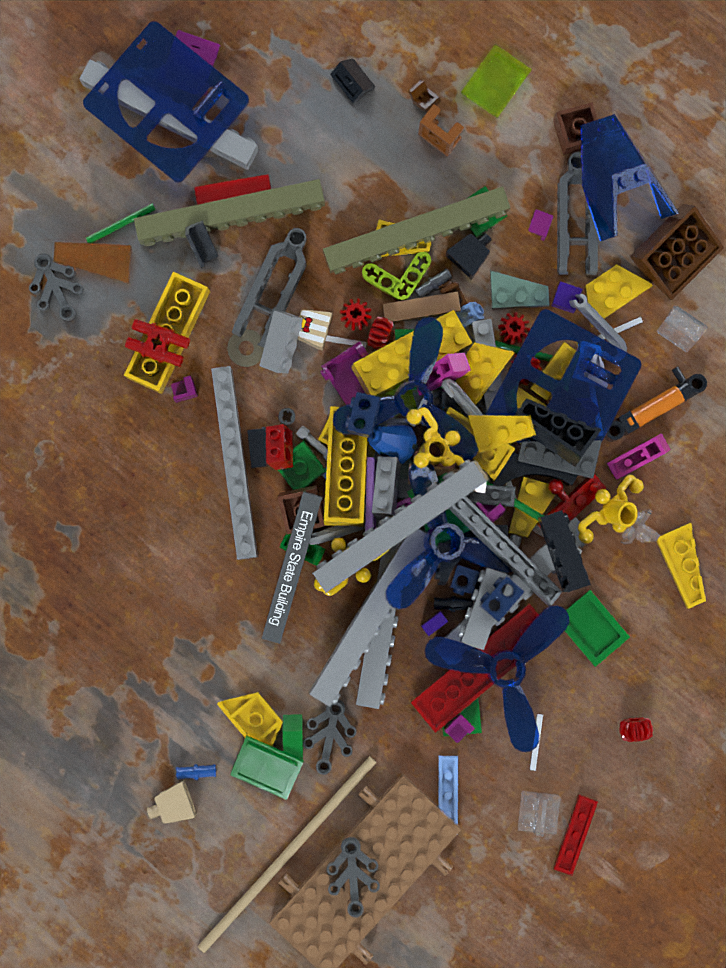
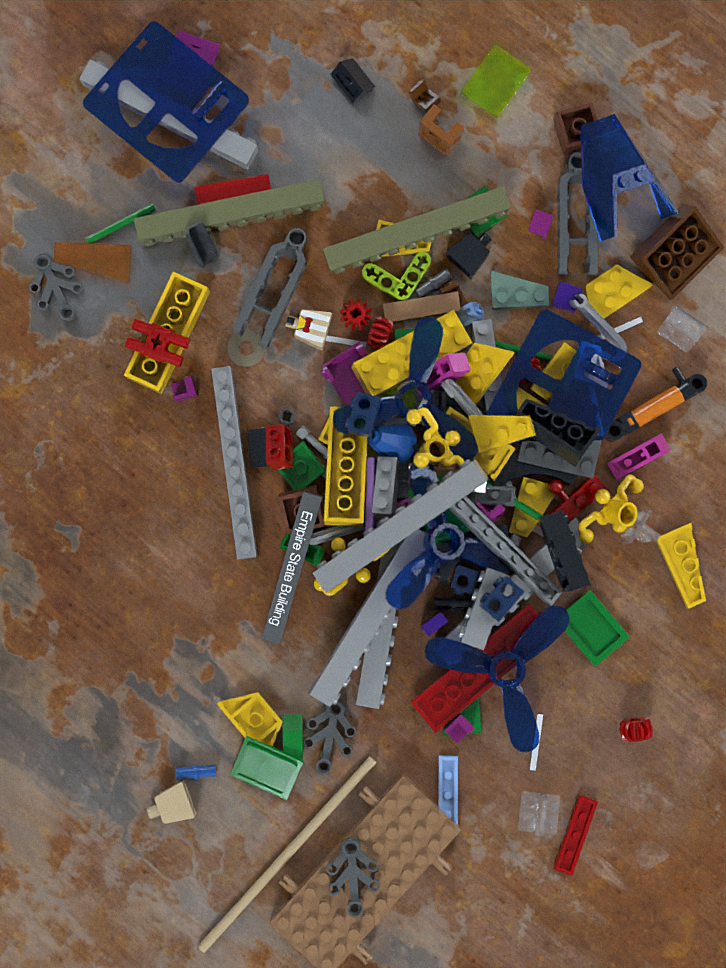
light grey brick [259,311,303,373] -> none
red gear [498,312,530,345] -> none

